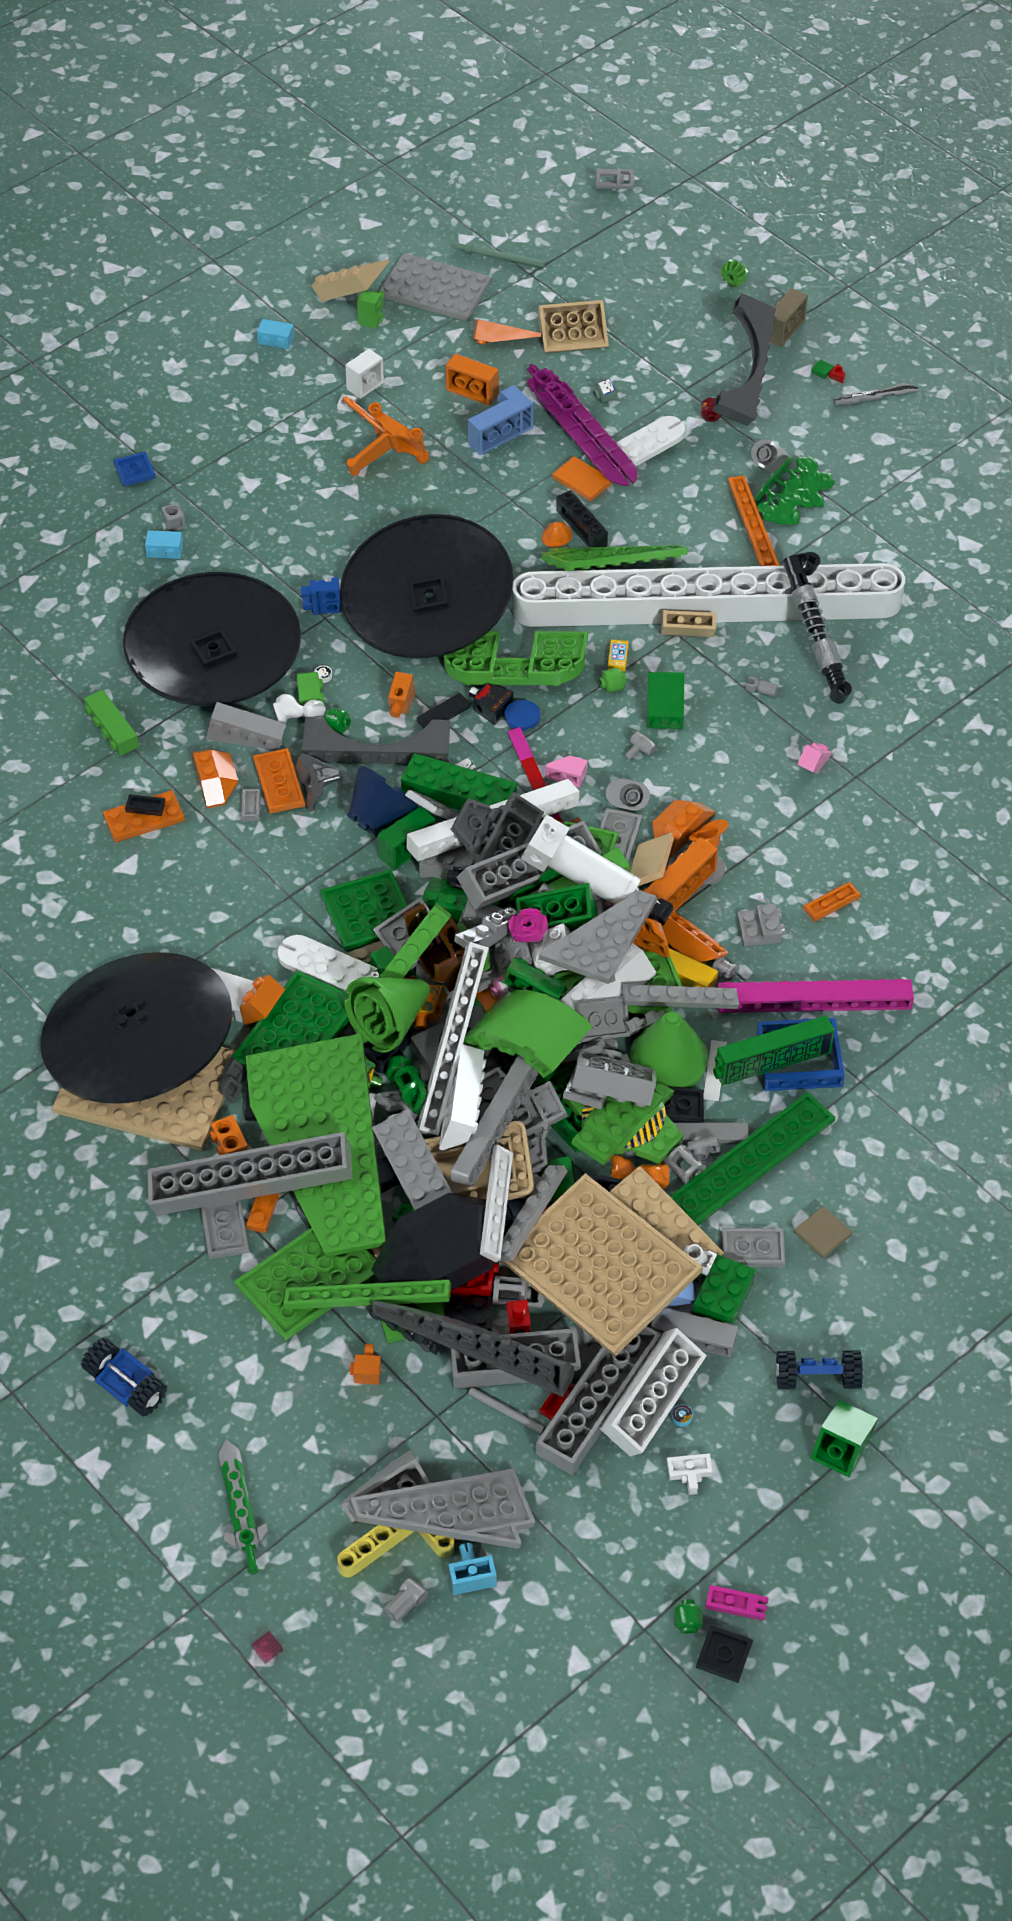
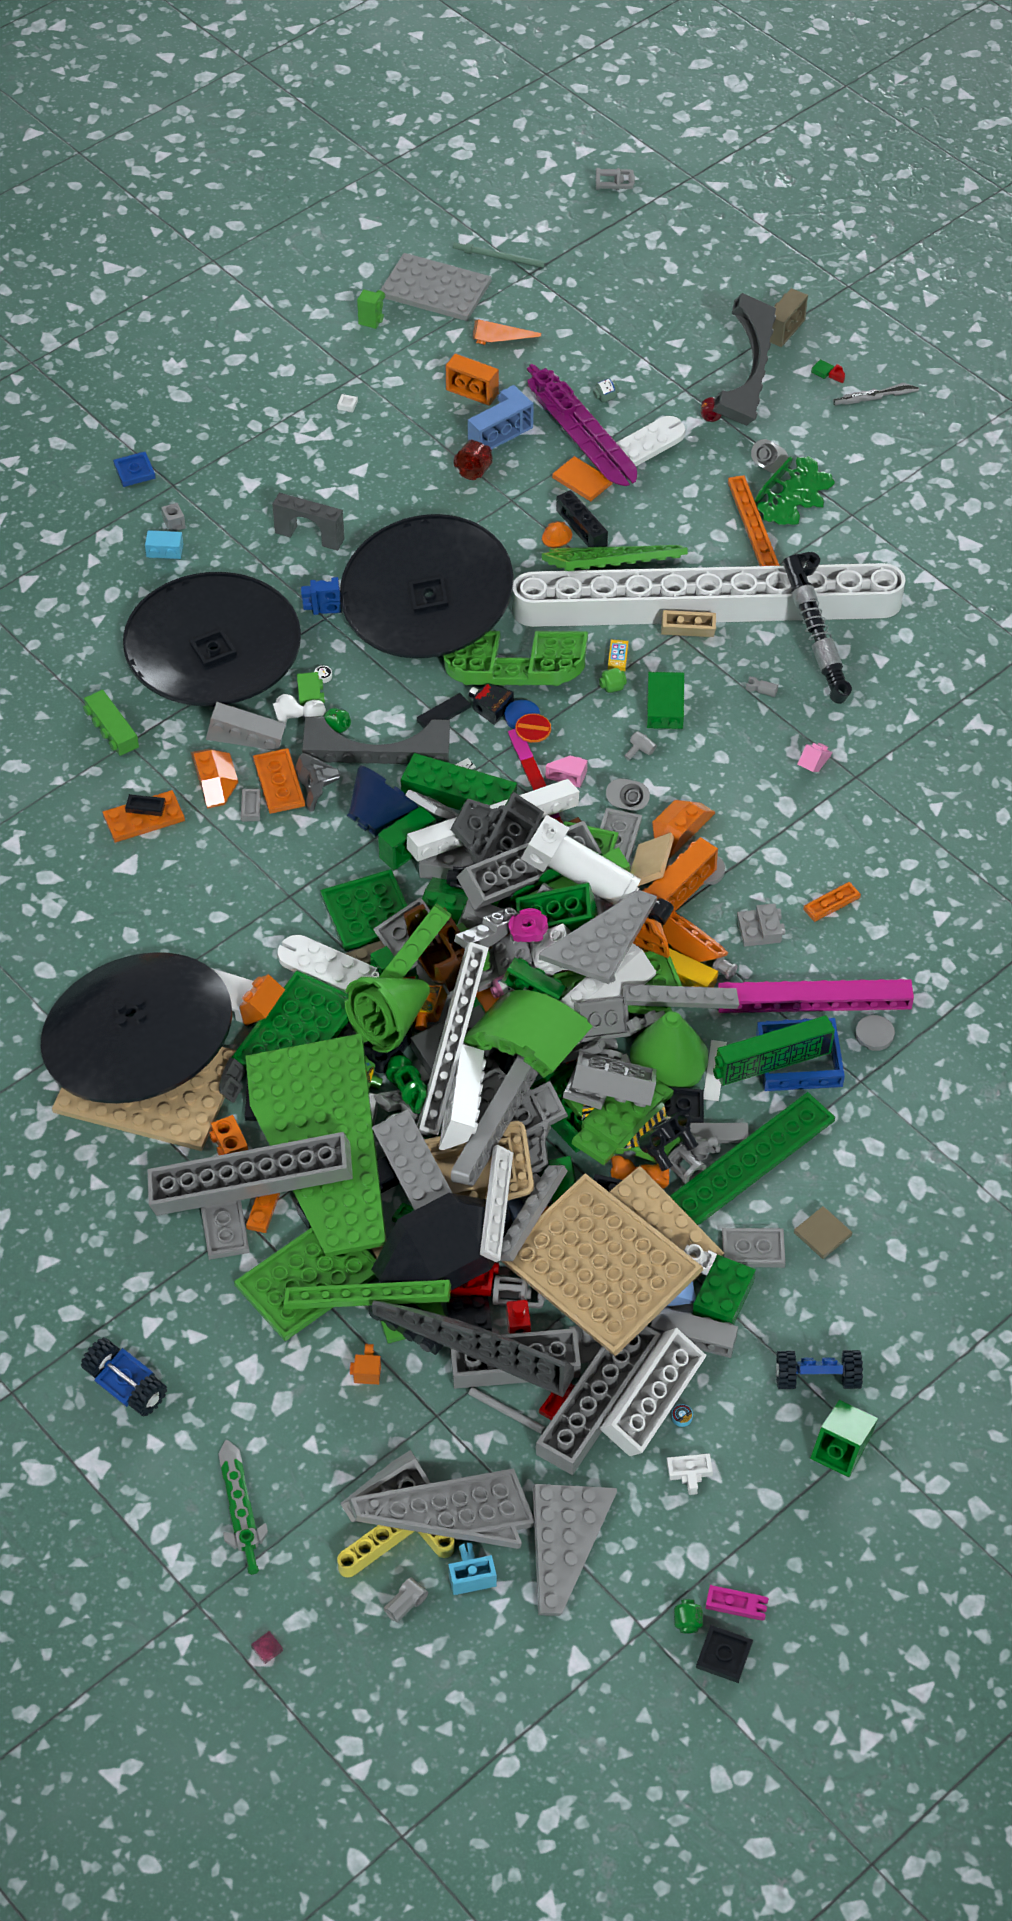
medium azure brick [257,319,294,349] -> none
tan slope [312,259,390,302] -> none
orange piece [343,396,430,476] -> none
white brick [345,349,384,399] -> none
orange torso [388,671,415,718] -> none
tan slope [538,300,609,353] -> none
orange piece [689,819,729,848] -> none
bright green gear [720,259,748,287] -> none
none -> dark grey arch [272,492,345,551]
none -> clear red brick [454,439,493,480]
none -> red piece [516,714,551,743]
none -> light grey wing [533,1484,617,1616]
none -> black piece [638,1111,699,1171]
none -> light grey tile [855,1015,895,1051]

